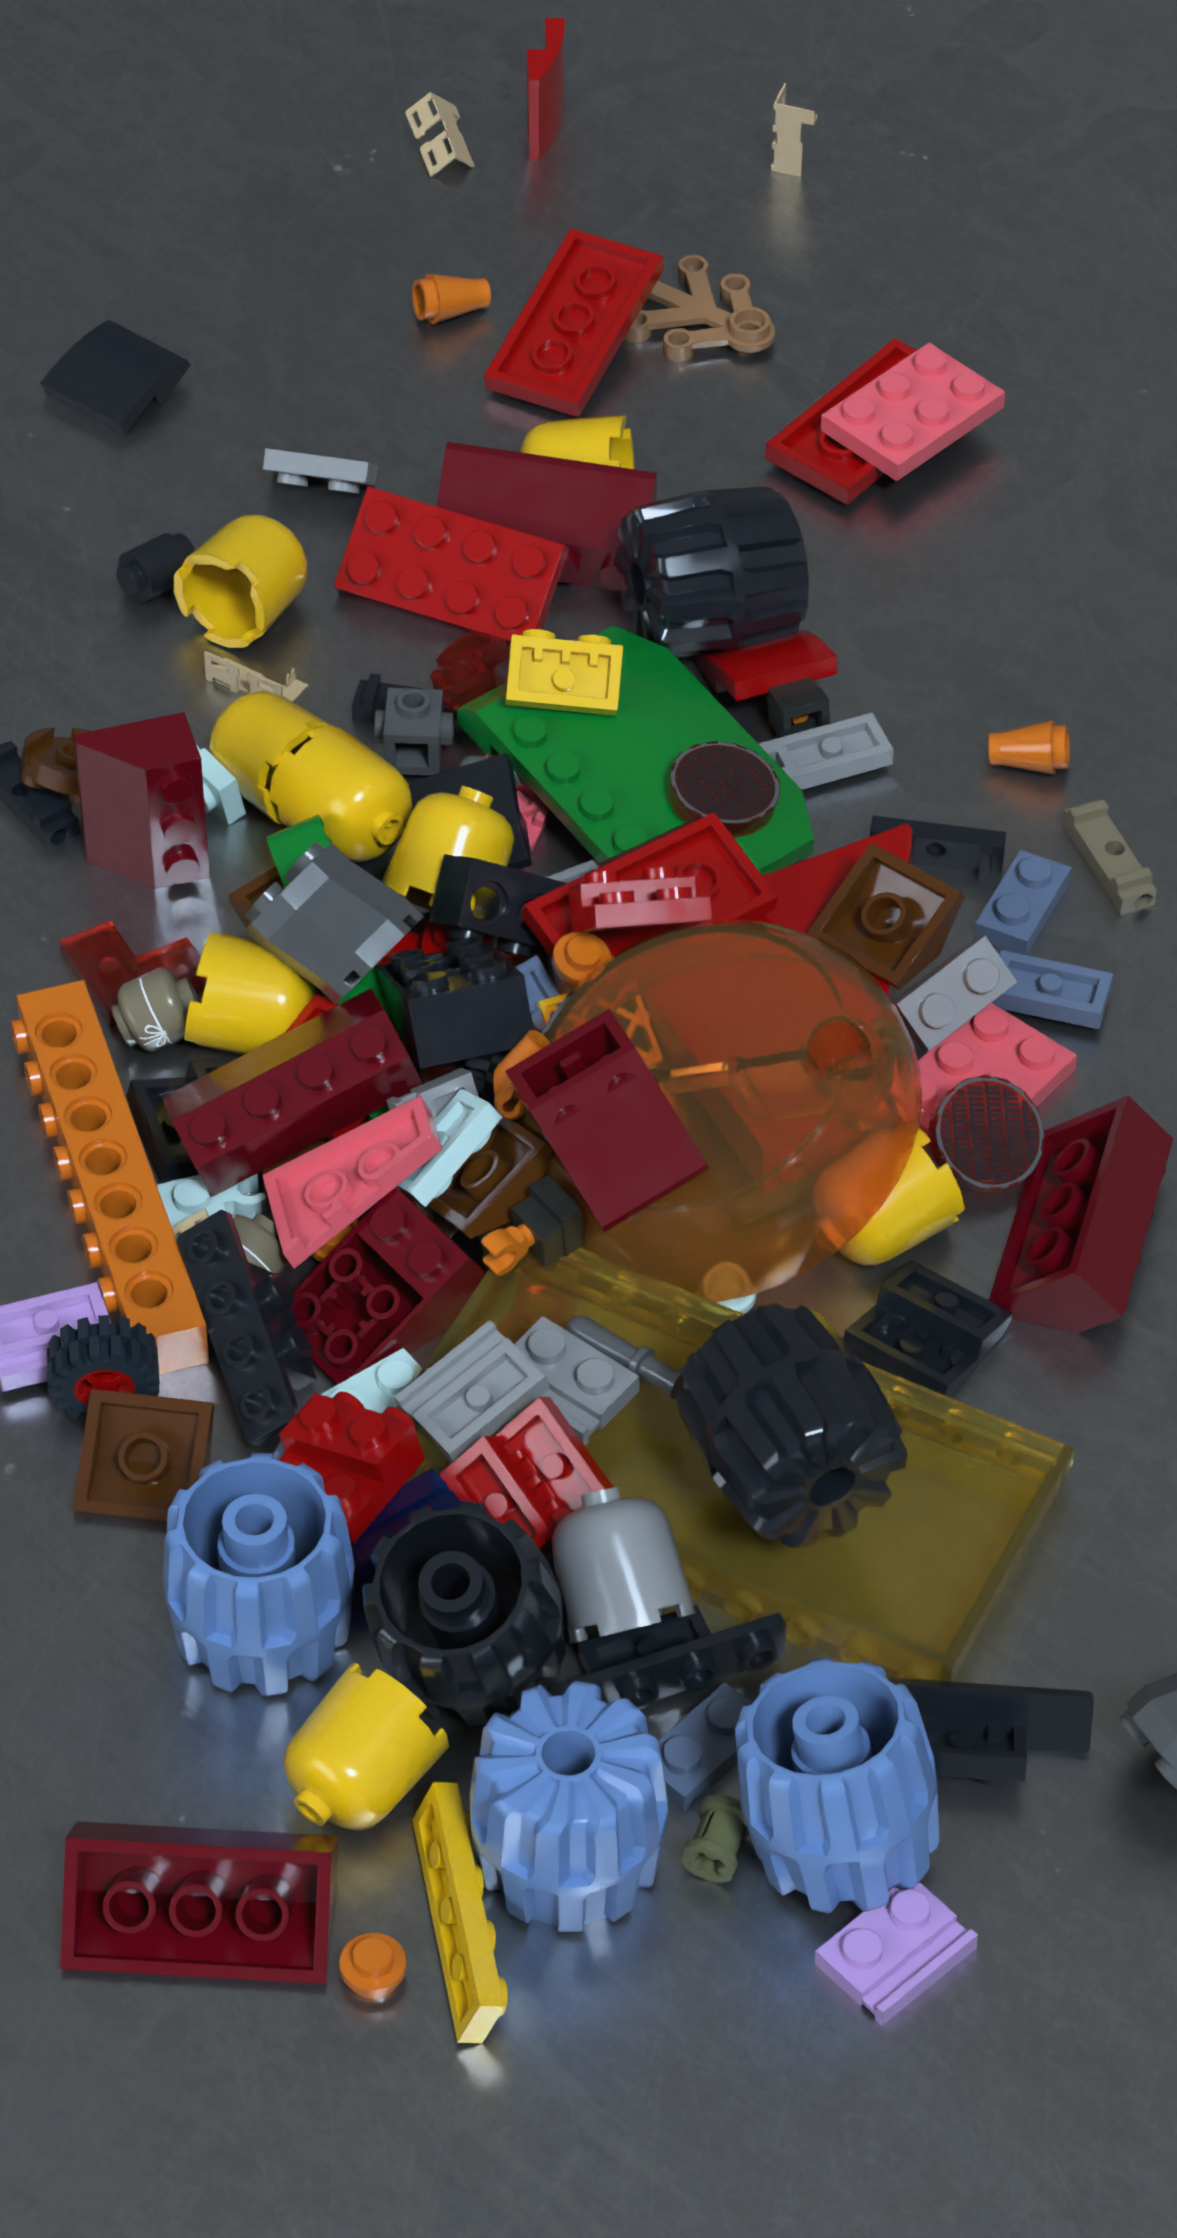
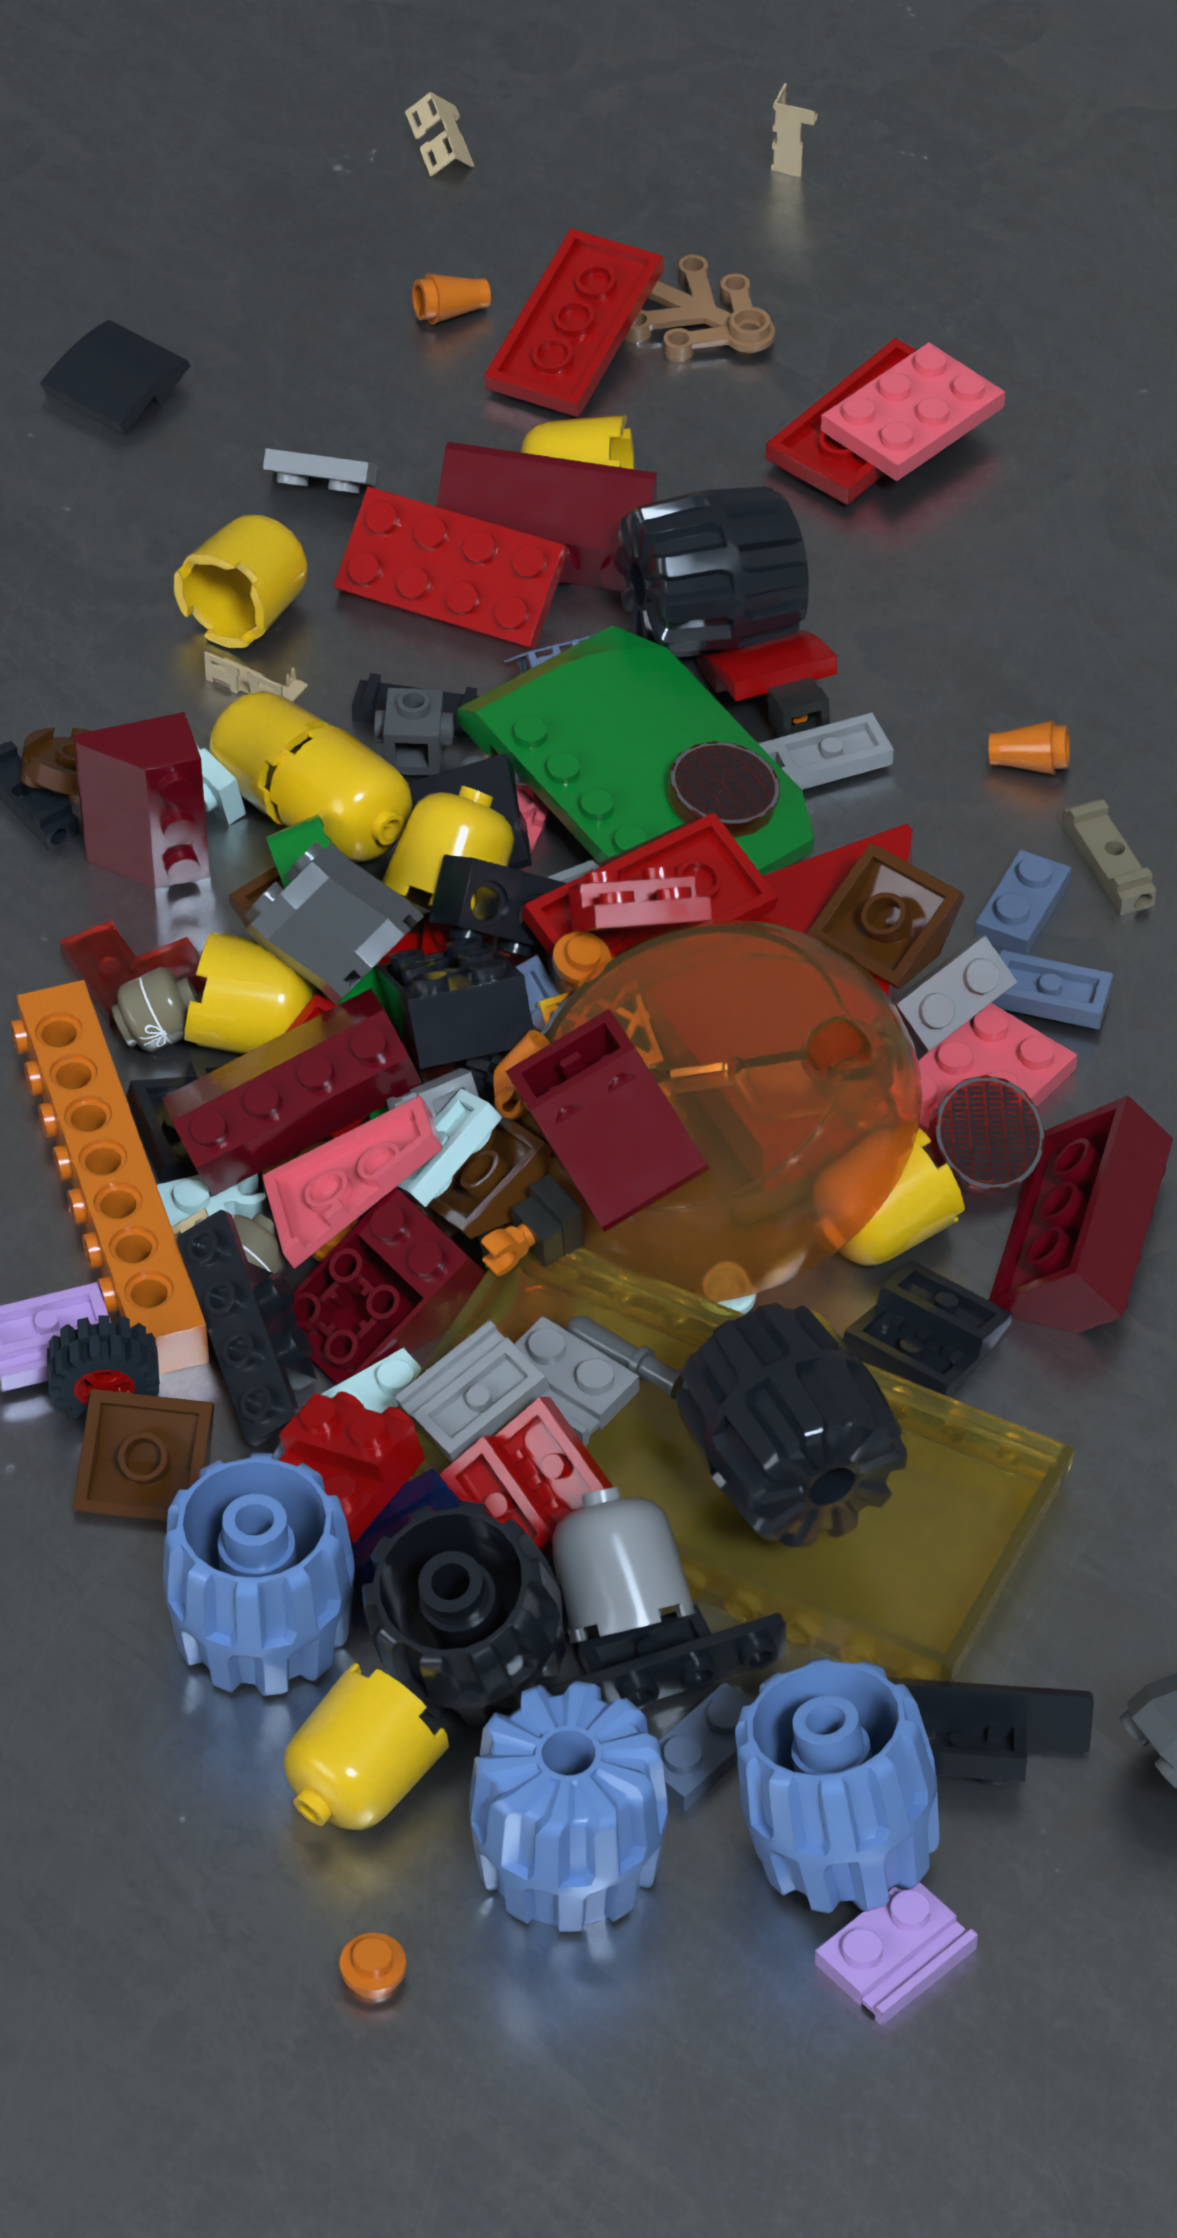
dark red slope [60,1821,339,1984] -> none
black brick [116,533,196,602] -> none
yellow plate [412,1782,508,2044] -> none
clear red tile [430,630,509,711] -> none
yellow bracket [505,629,623,716] -> none
red slope [527,18,565,160] -> none
olive bush [680,1794,750,1883] -> none
black piece [869,815,1006,881] -> none

